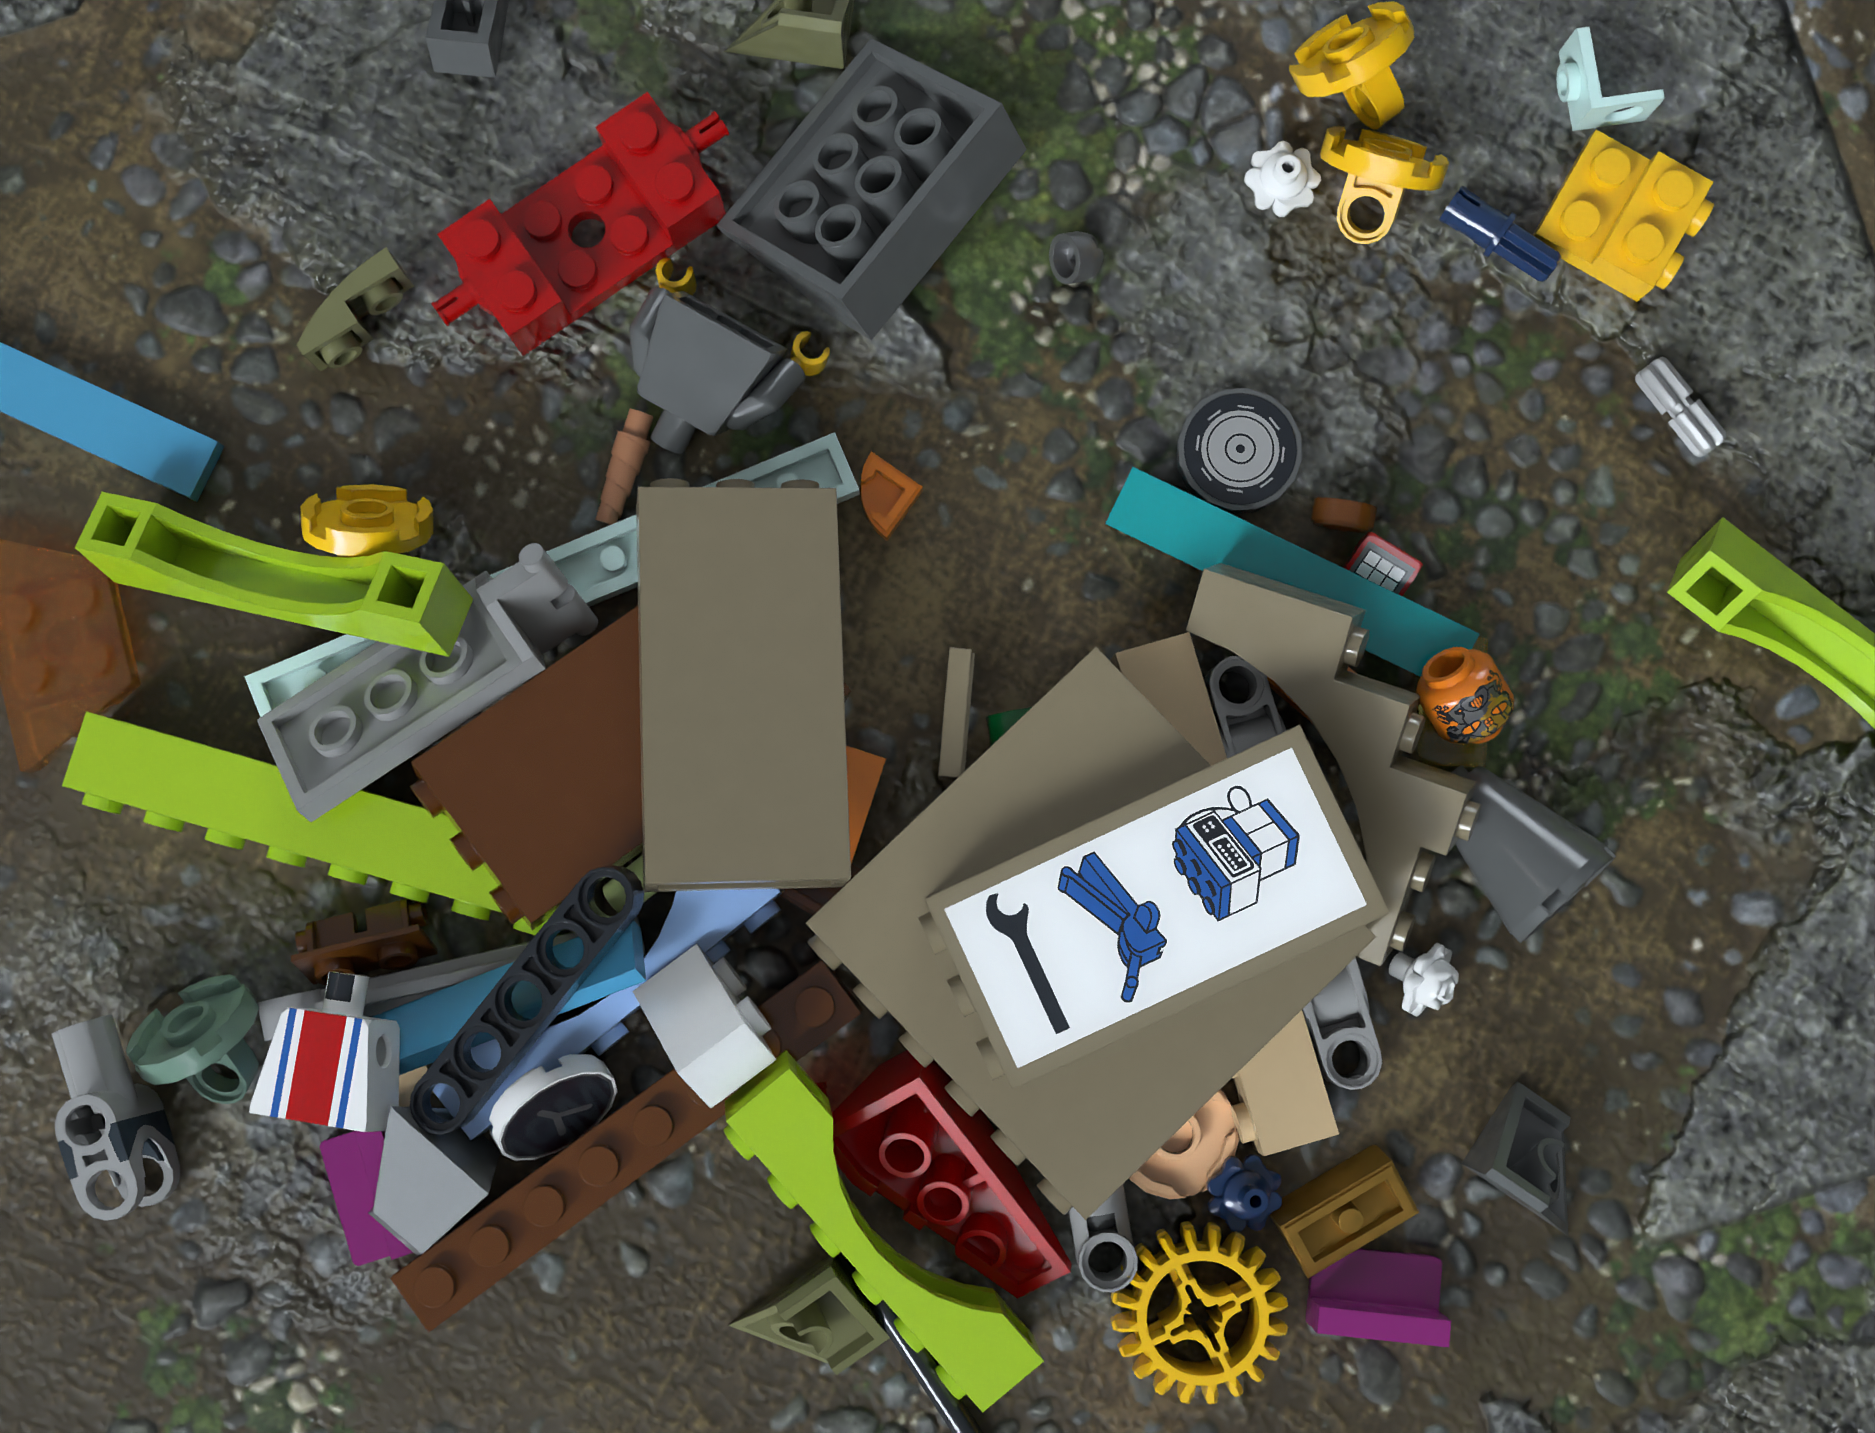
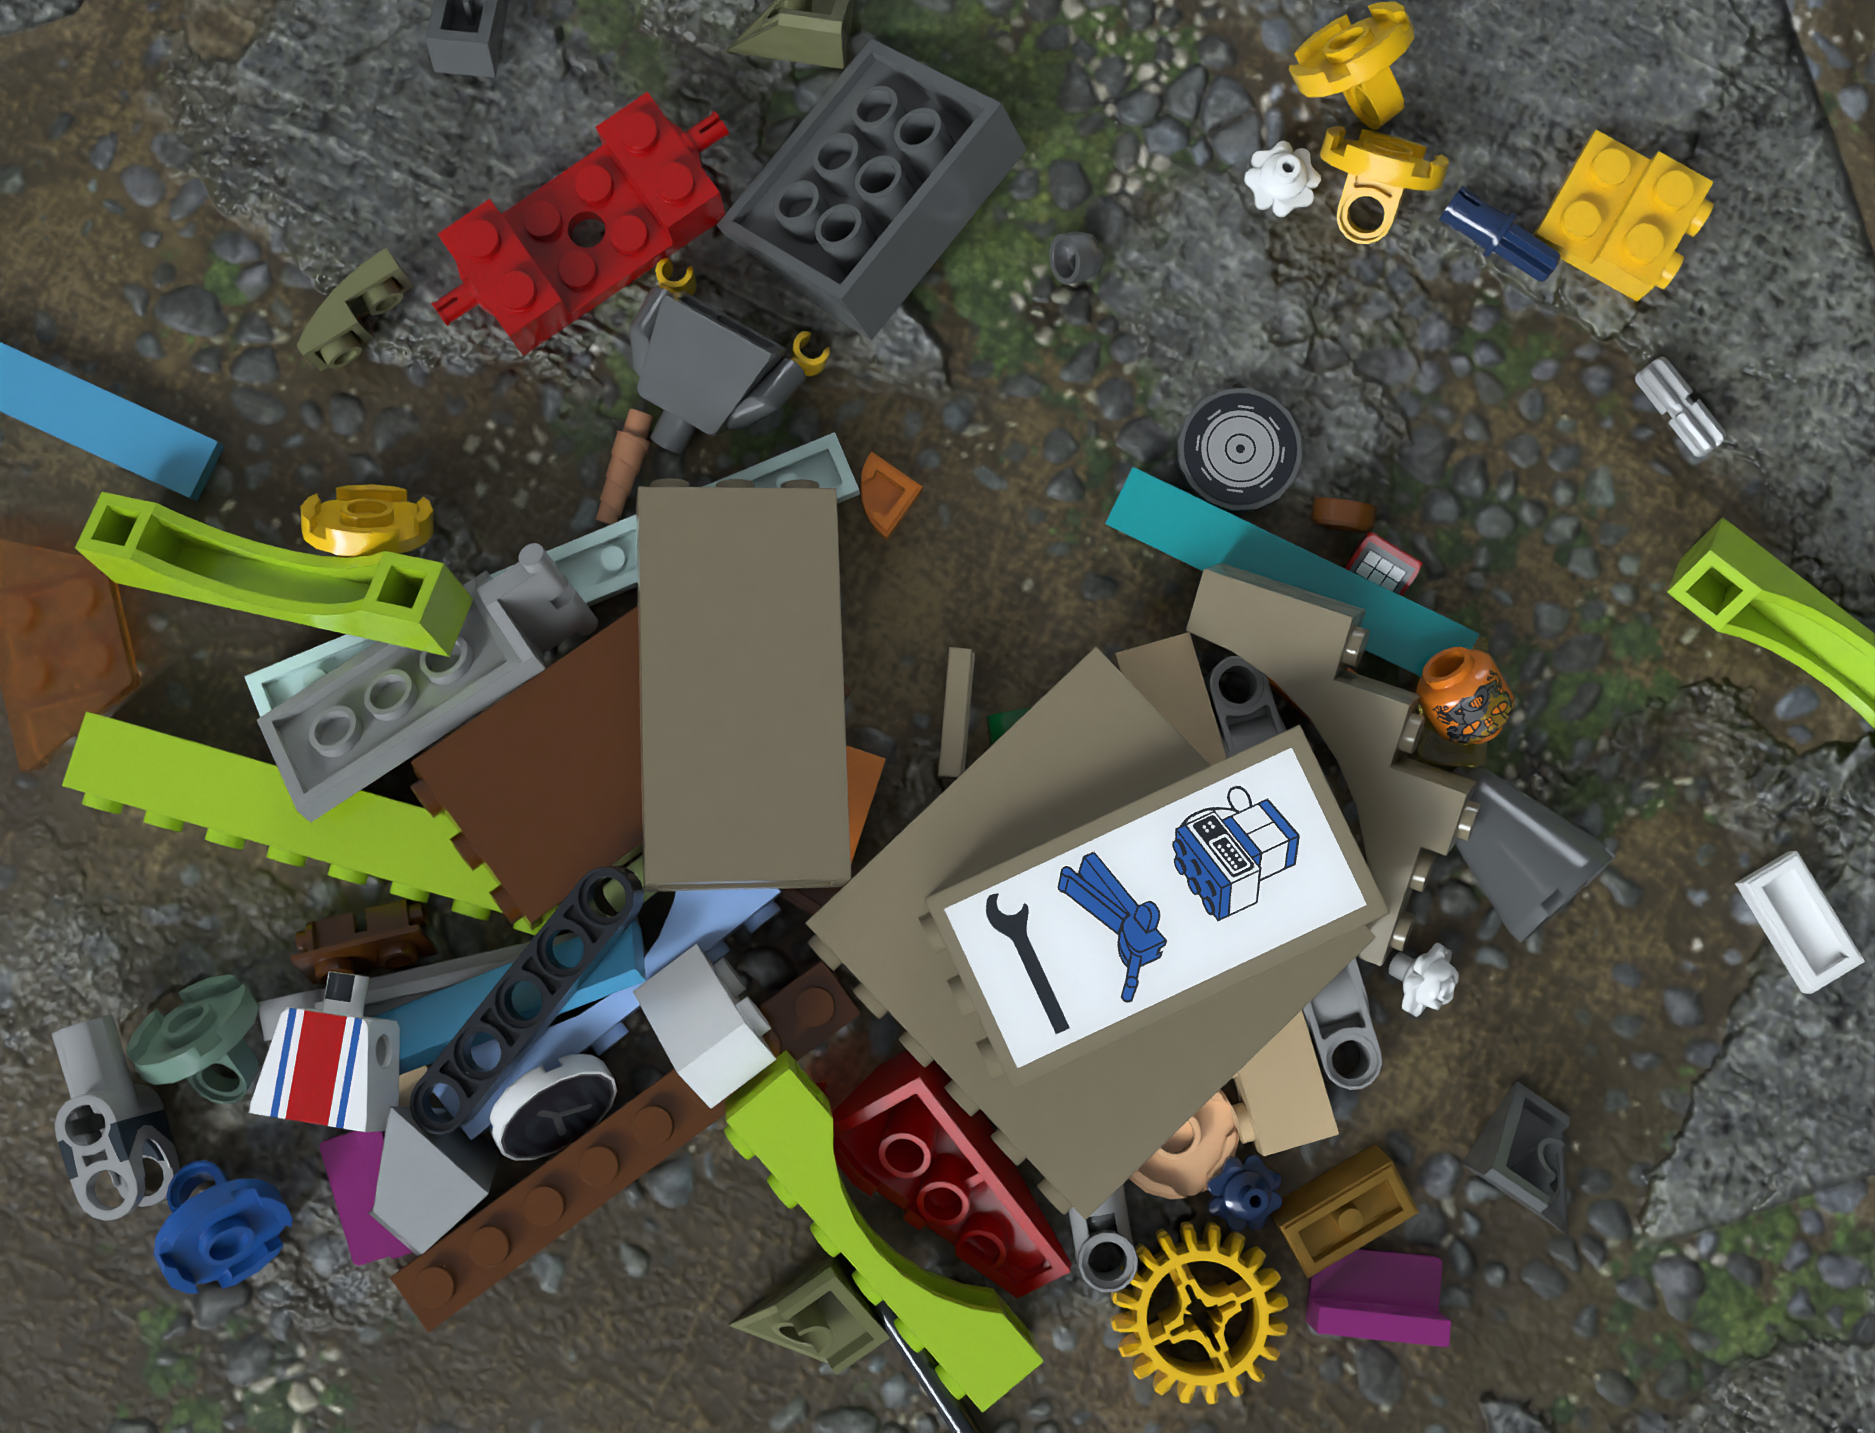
light aqua bracket [1556,26,1665,131] -> none
none -> blue tile [153,1160,293,1294]
none -> white tile [1735,851,1865,994]

